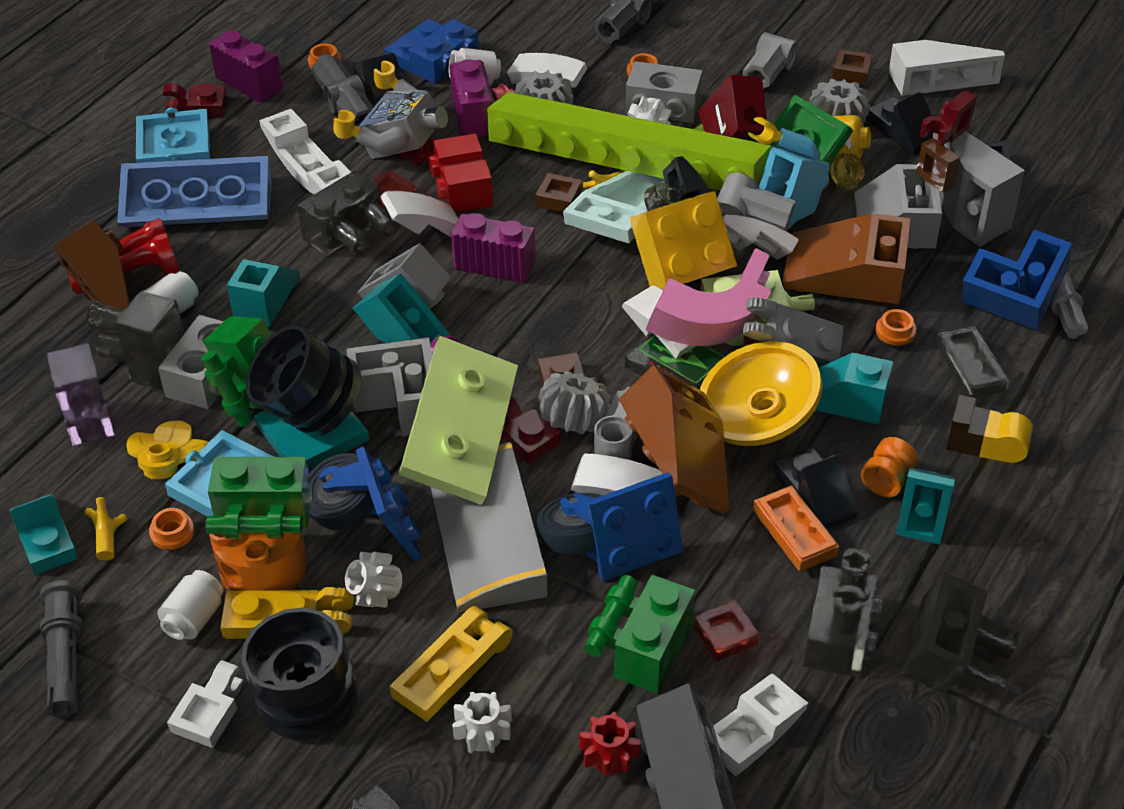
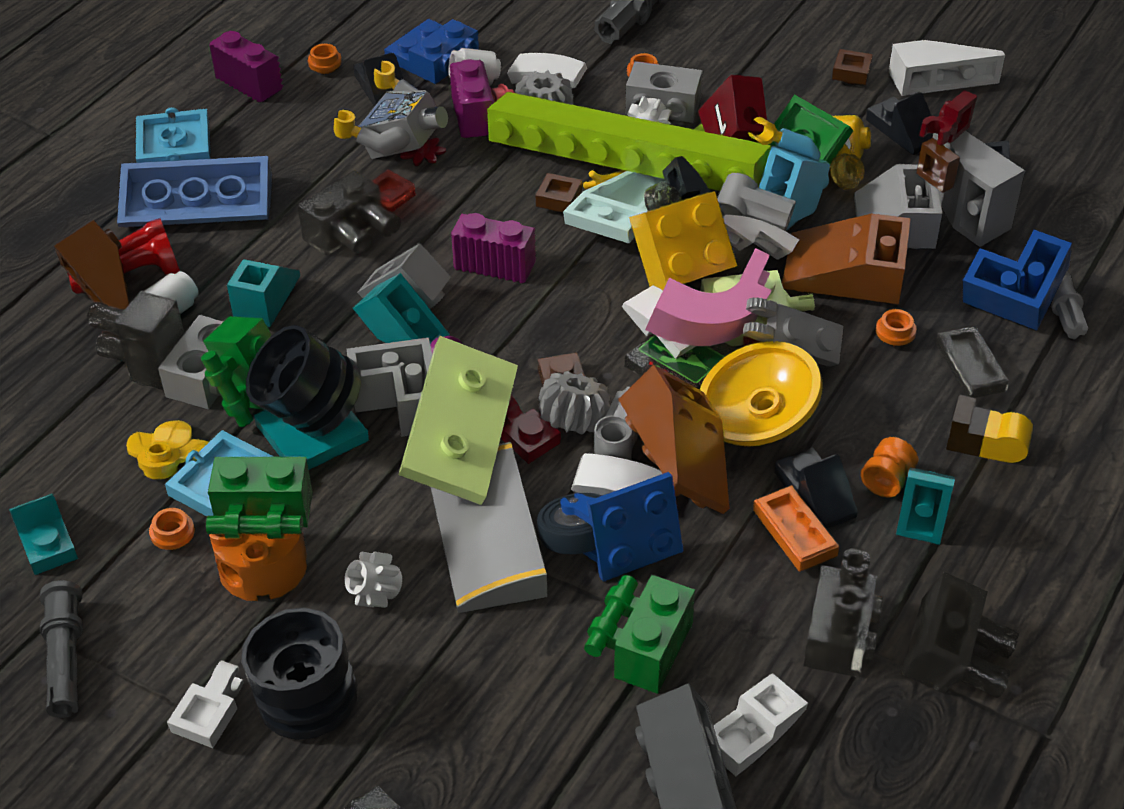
clear purple brick [46,343,114,446] -> none
yellow bar [85,497,128,561] -> none
white brick [157,570,224,640] -> none
dark red plate [163,83,227,117] -> none
yellow hinge [220,587,355,639] -> none
white slope [259,109,357,197] -> none
plate [309,446,422,561] -> none
dark grey piece [312,53,373,127] -> none
white slope [381,191,458,237] -> none
yellow plate [390,606,513,722] -> none
red brick [429,133,493,213] -> none
white gear [452,692,512,754] -> none
red gear [579,712,641,777] -> none
clear red plate [694,600,759,662] -> none
light grey piece [743,32,798,88] -> none
light grey gear [809,79,870,122] -> none
teal slope [816,353,893,425] -> none

